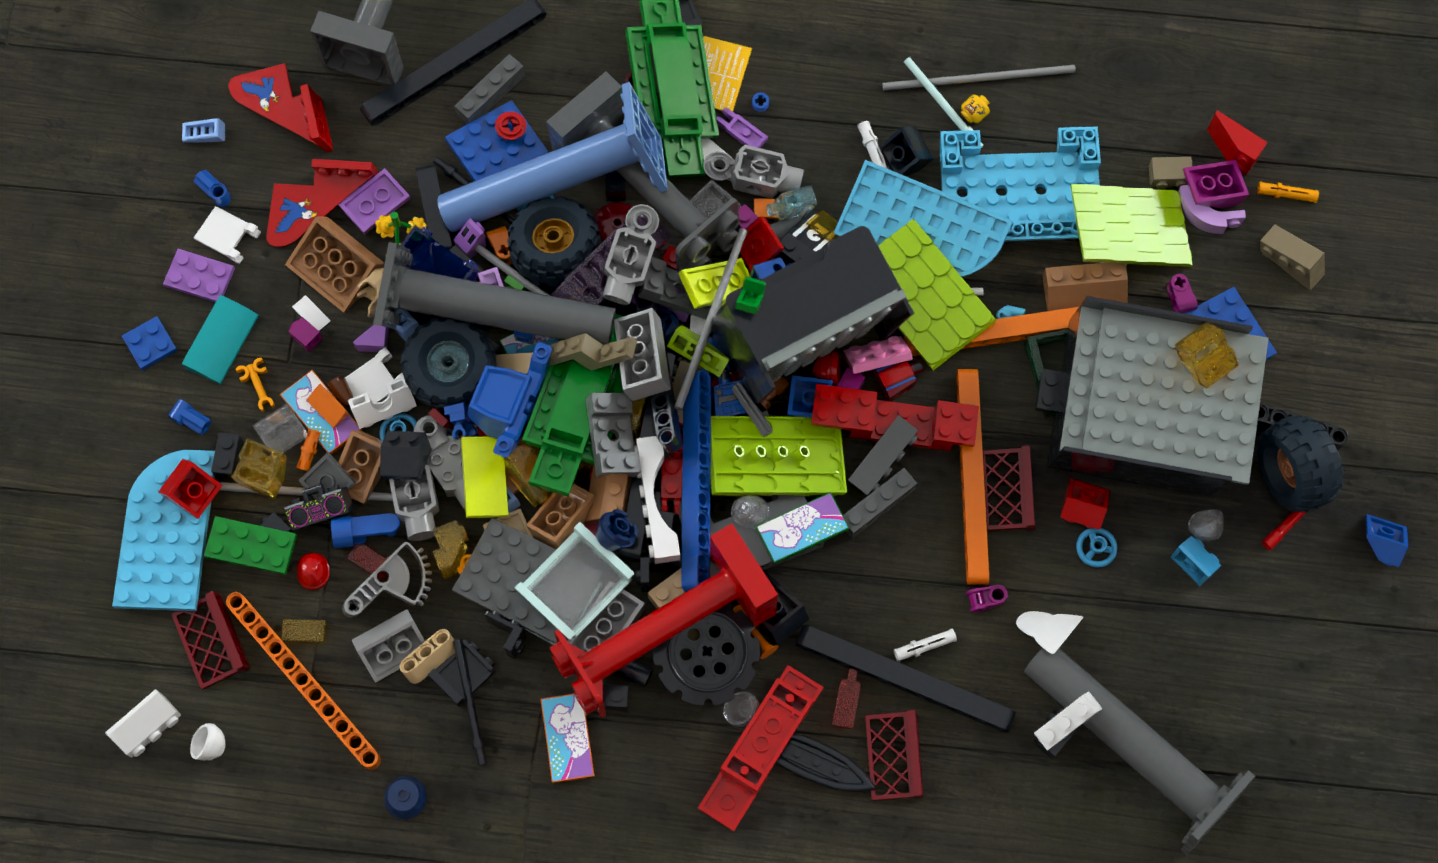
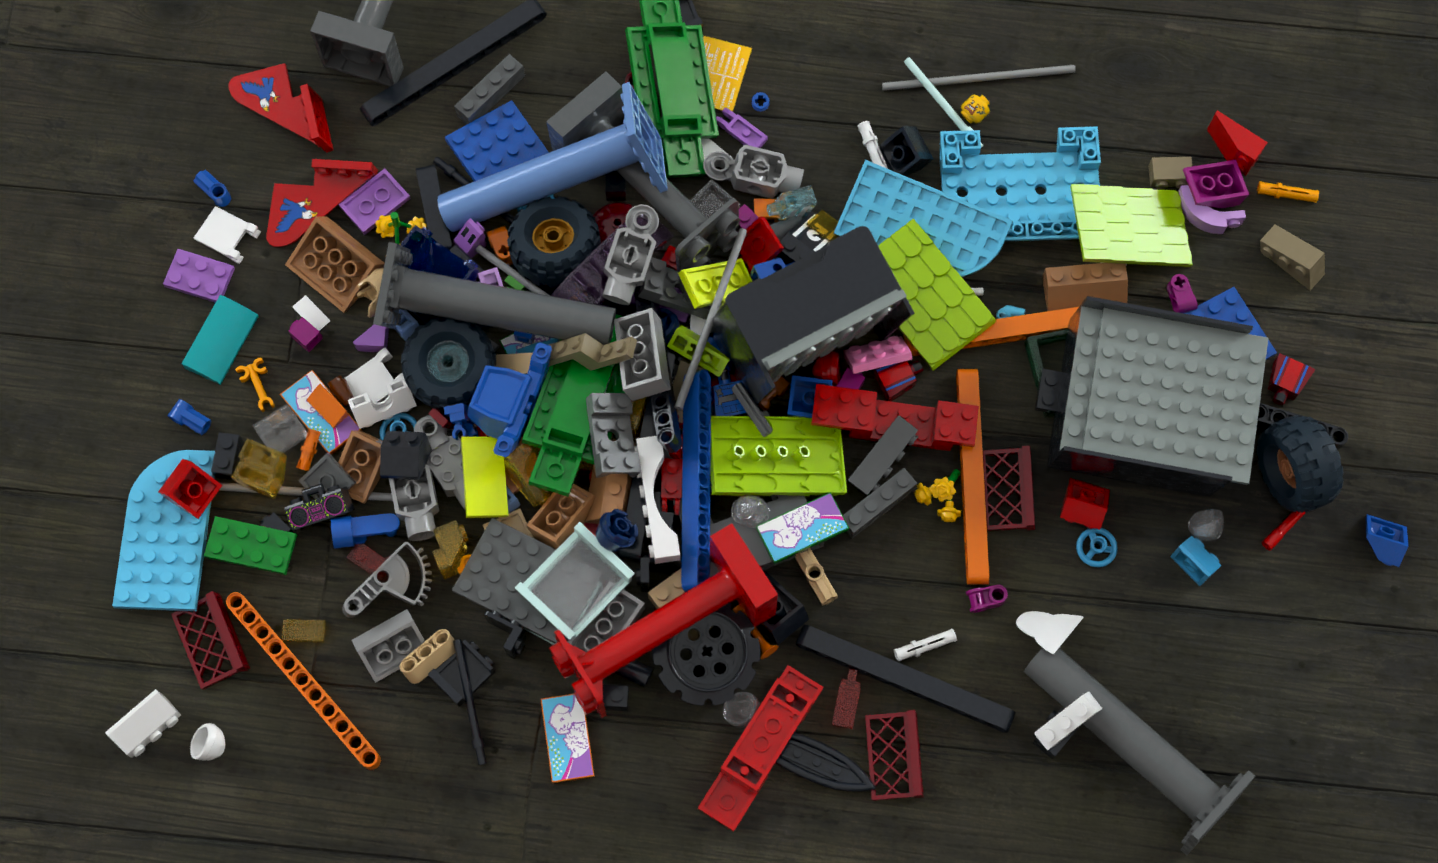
blue plate [122,316,178,371] -> none
light blue slope [182,118,225,143] -> none
red hat [296,552,330,590] -> none
dark blue cone [384,776,427,819] -> none
red gear [495,112,527,141] -> none
green bracket [735,277,766,314] -> none
clear yellow piece [1175,322,1239,388] -> none
none -> tan piece [795,548,838,606]
none -> yellow plant [914,469,961,522]
none -> torso [1268,353,1315,405]

